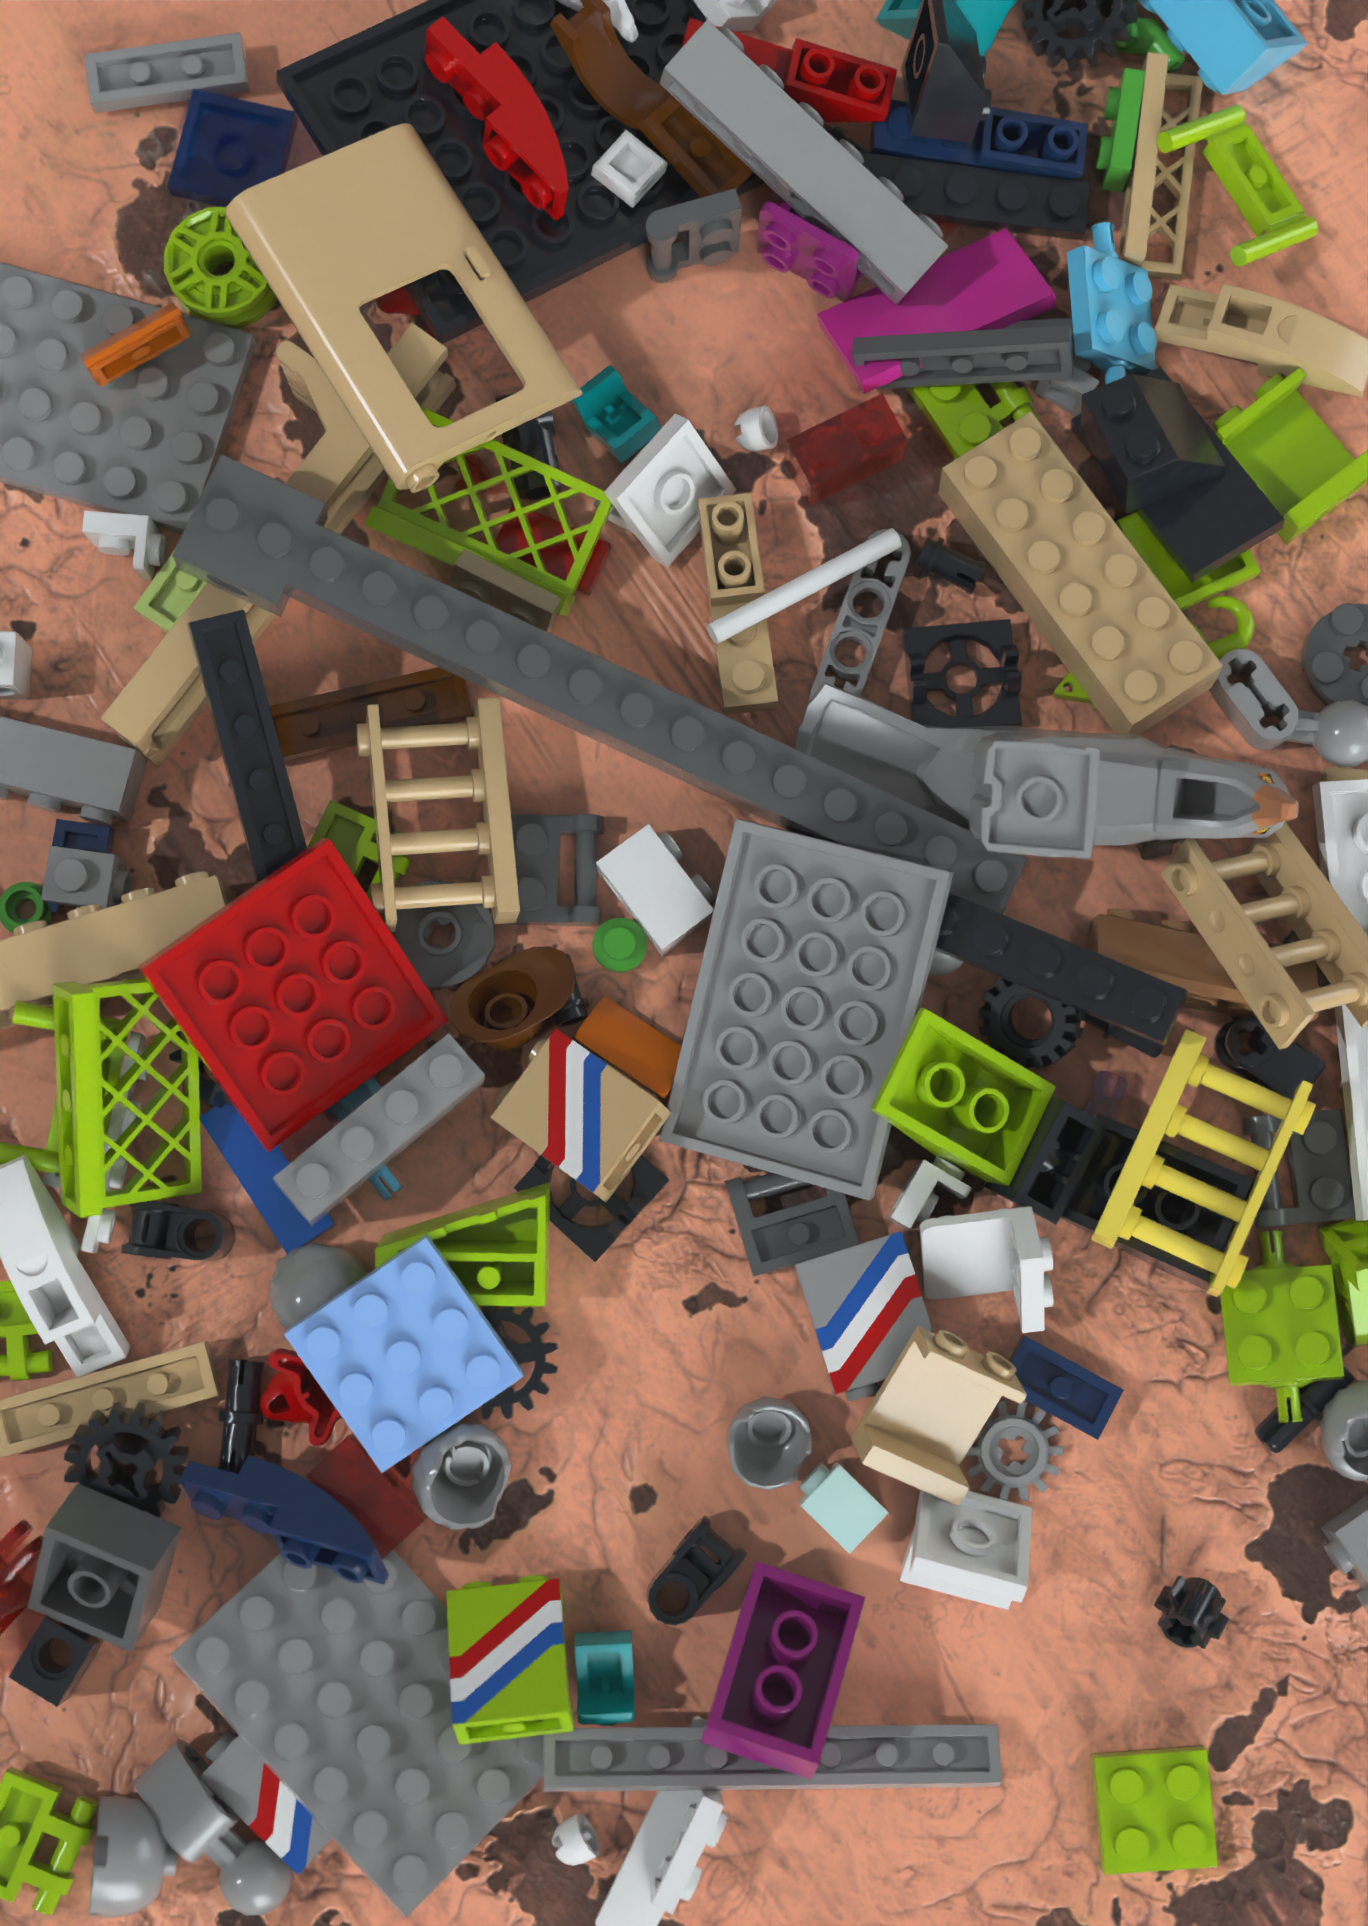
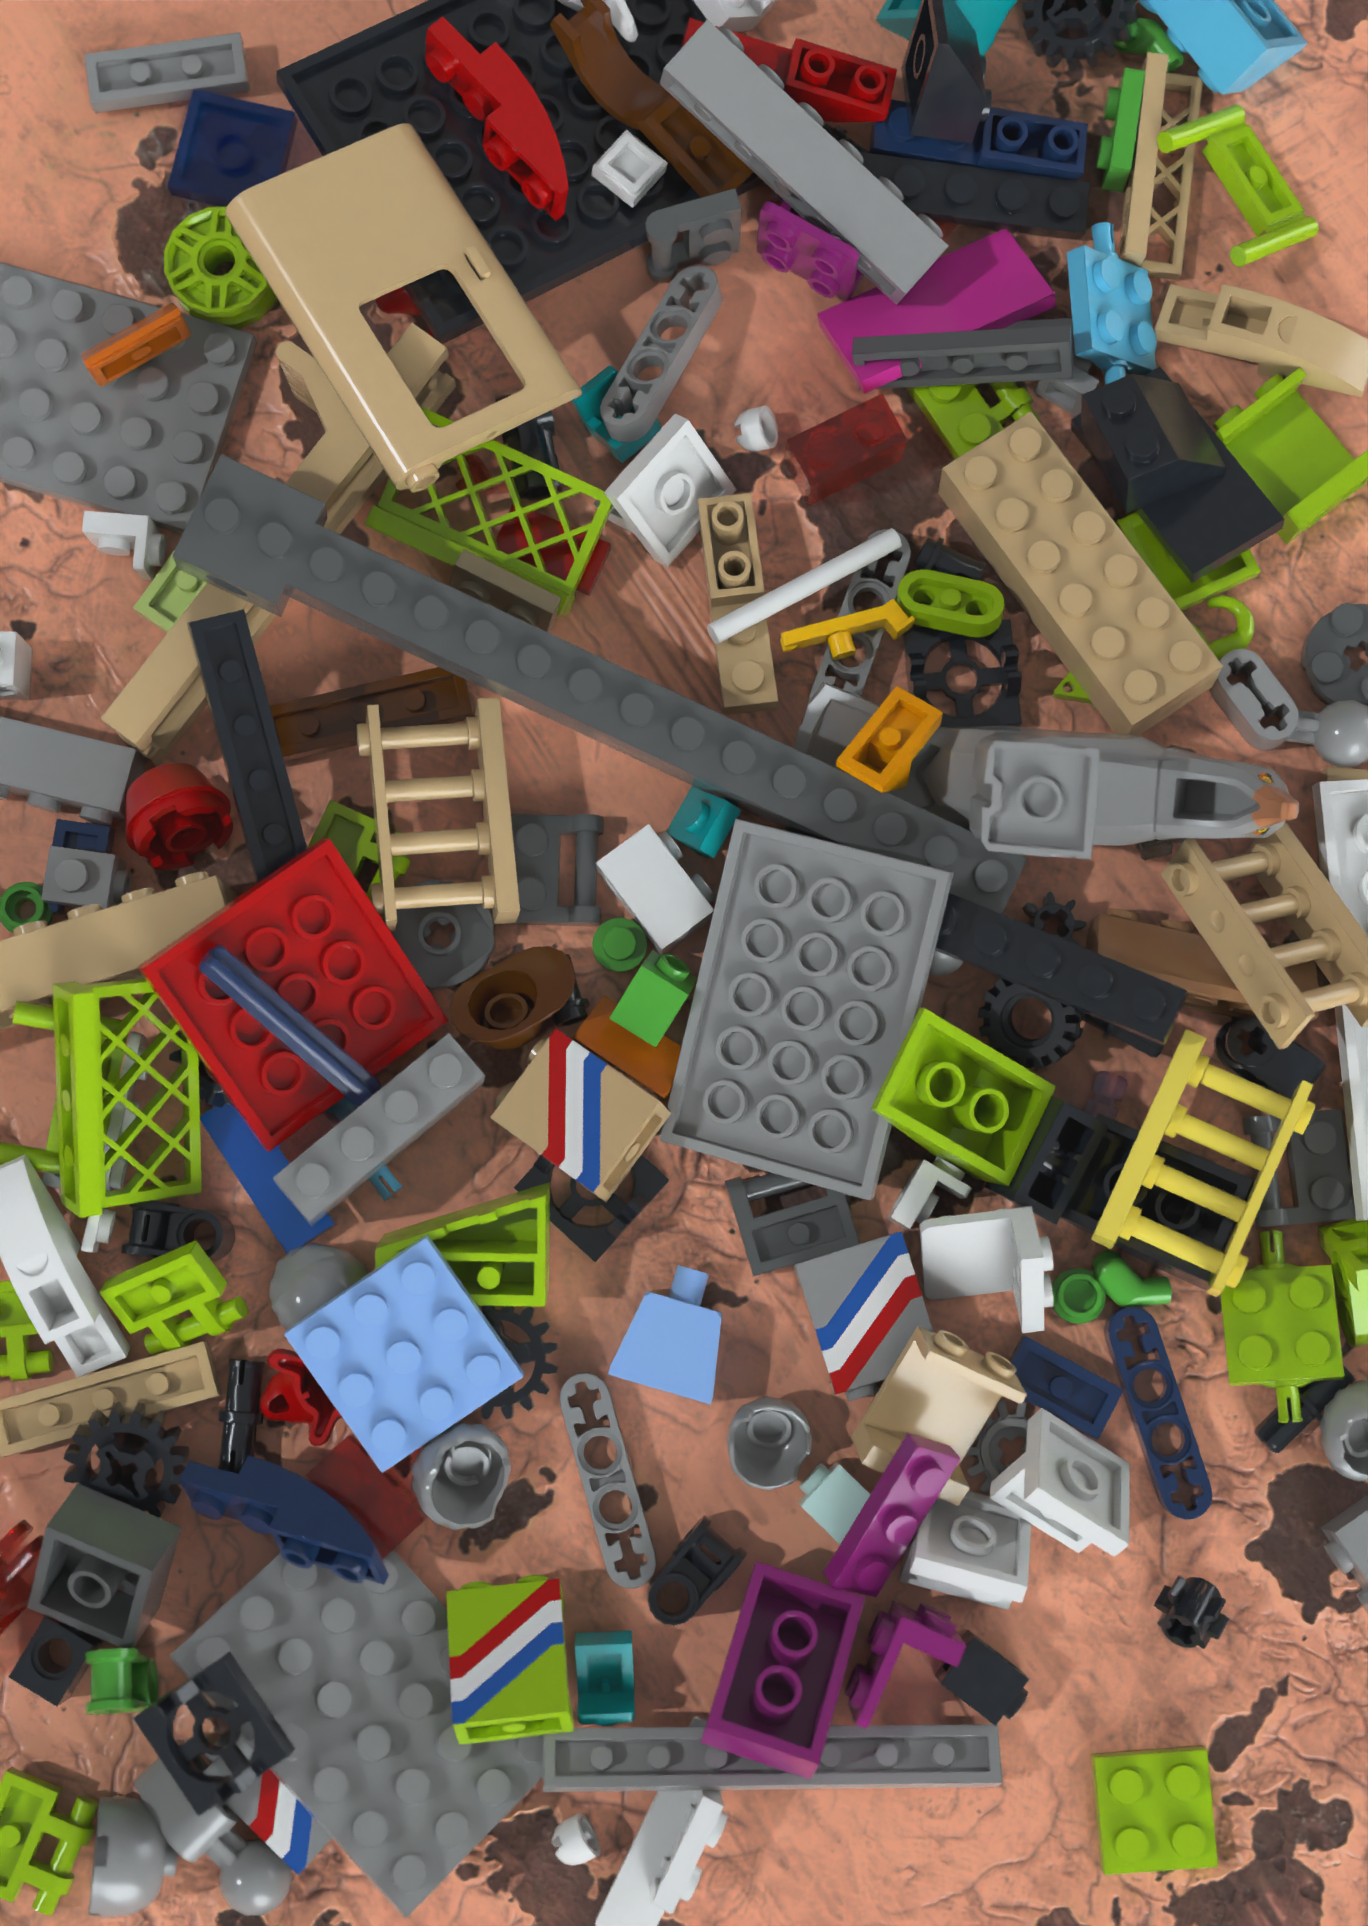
none -> bright green piece [85,1648,159,1715]
none -> lime plate [99,1241,248,1355]
none -> red cone [126,763,233,870]
none -> black piece [133,1651,295,1816]
none -> dark blue axle [199,945,381,1107]
none -> light grey beam [560,1372,656,1589]
none -> light grey beam [600,266,722,442]
none -> light blue torso [608,1265,722,1405]
none -> bright green brick [609,950,698,1048]
none -> teal bracket [666,786,741,858]
none -> yellow piece [780,598,915,660]
none -> magenta plate [823,1433,961,1597]
none -> light orange slope [836,686,943,793]
none -> magenta bracket [844,1601,966,1729]
none -> lime plate [897,569,1004,637]
none -> black brick [935,1629,1029,1726]
none -> white bracket [990,1408,1130,1557]
none -> black gear [1022,892,1086,946]
none -> bright green plate [1052,1268,1106,1324]
none -> bright green arm [1092,1250,1172,1307]
none -> dark blue beam [1104,1307,1213,1520]

